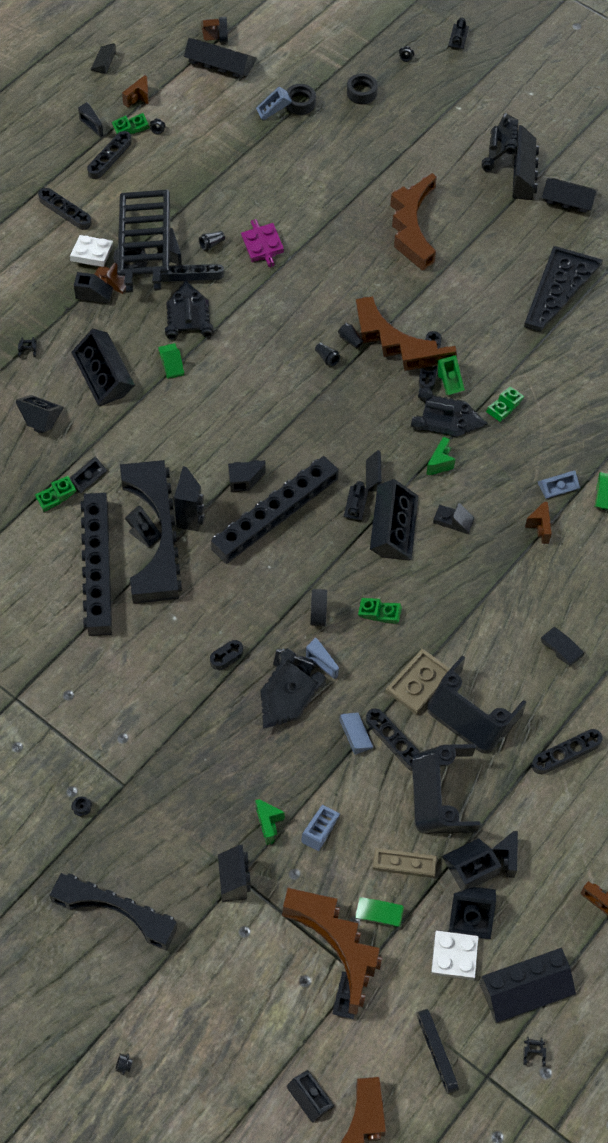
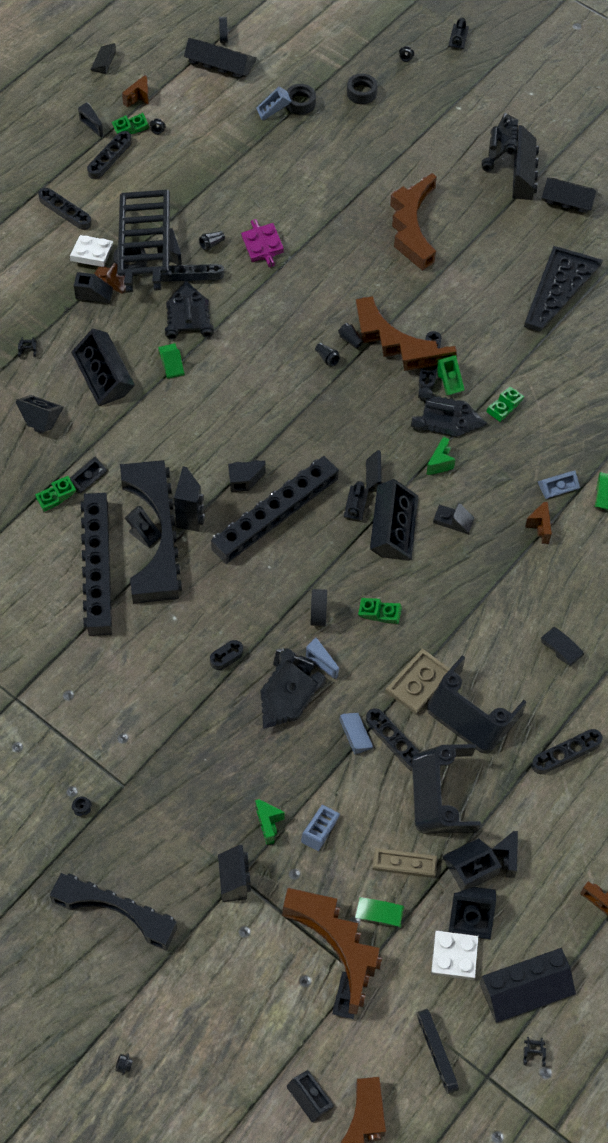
reddish brown slope [201,19,219,41] -> none

